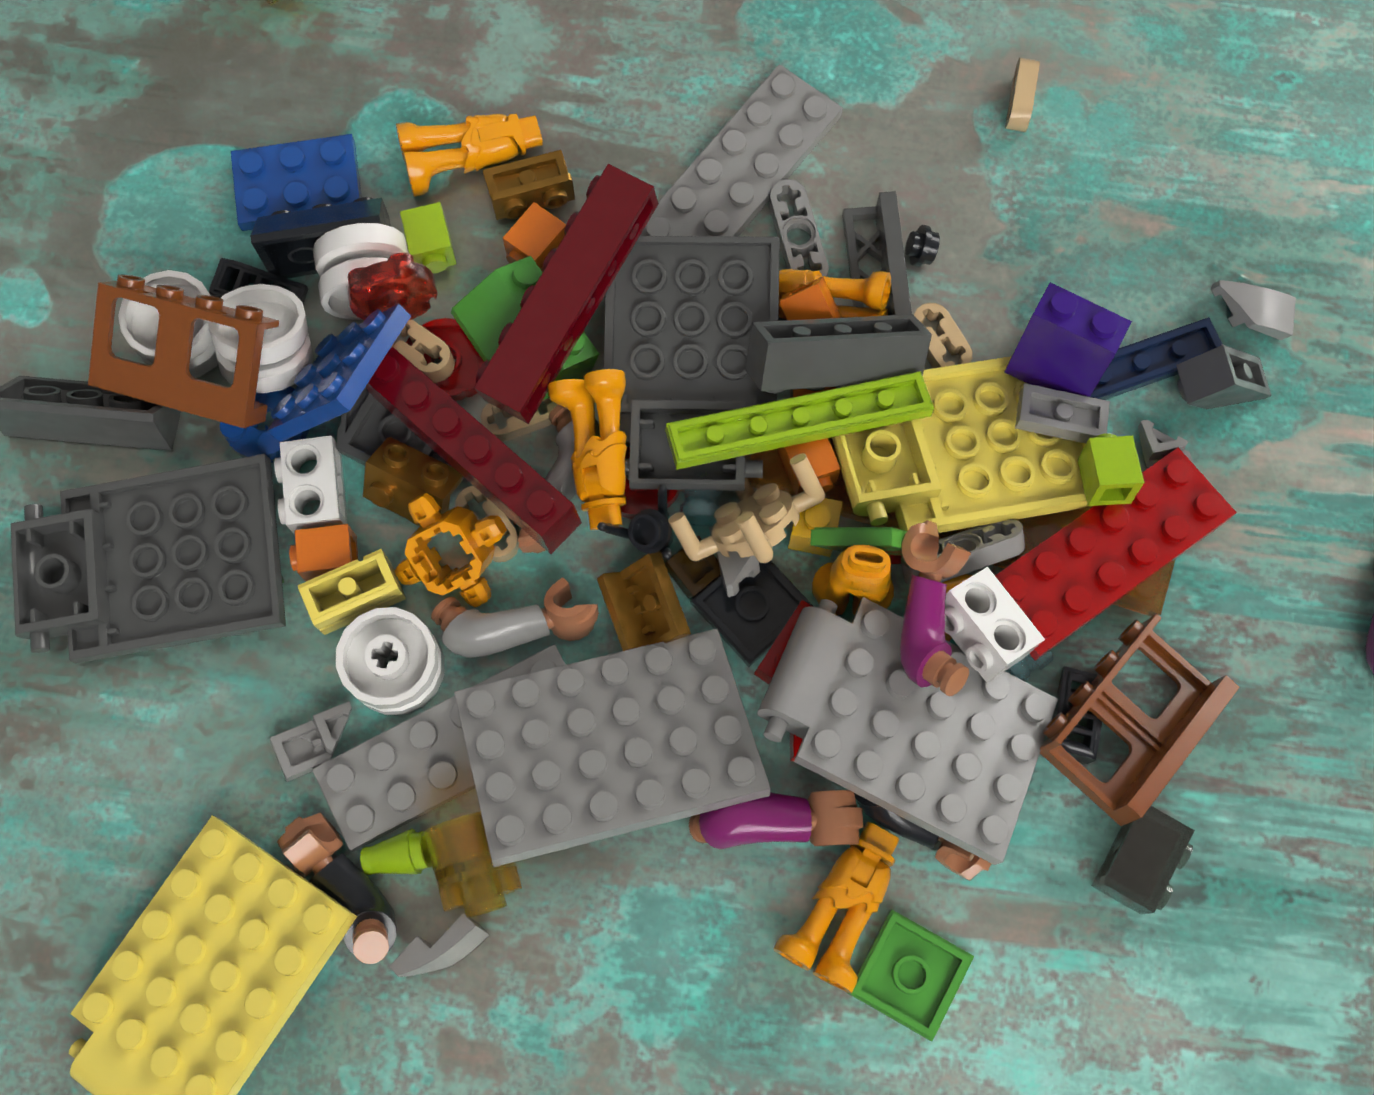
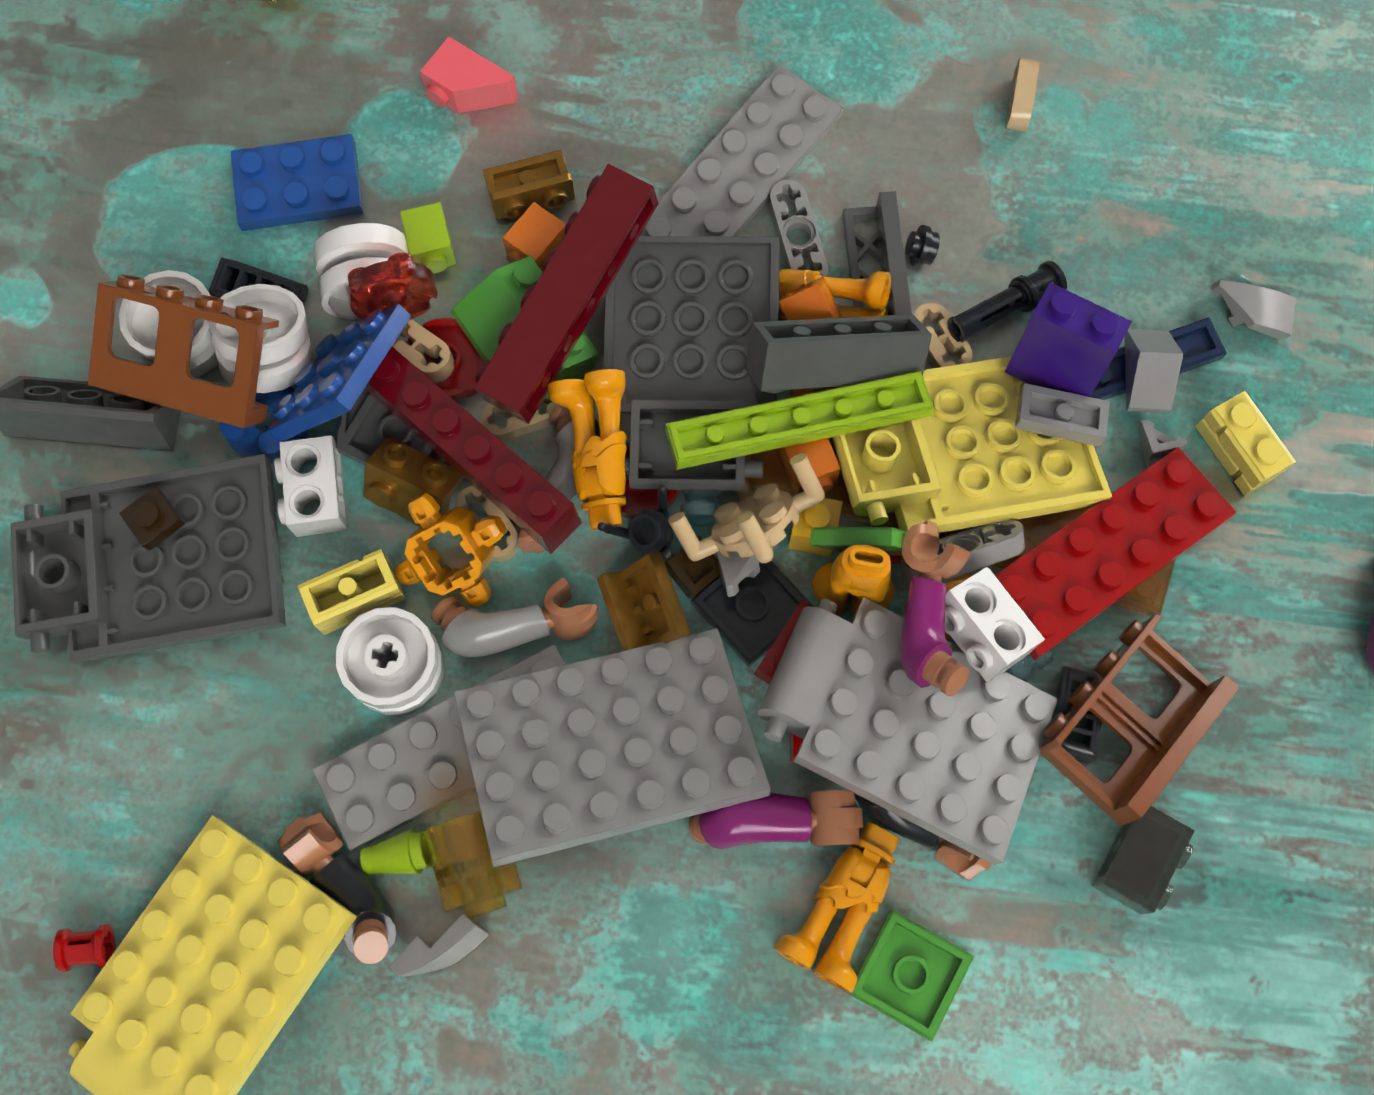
black slope [250,197,391,279] -> none
light grey slope [270,701,352,782] -> none
orange brick [289,524,359,581] -> none
light orange piece [396,113,543,197] -> none
lime brick [1078,433,1144,506] -> none
dark grey slope [1176,345,1272,409] -> none
none -> red bush [53,924,116,972]
none -> dark brown plate [119,487,185,551]
none -> coral slope [420,36,518,113]
none -> black pin [947,261,1067,342]
none -> light grey slope [1124,329,1183,413]
none -> light yellow brick [1195,391,1296,496]

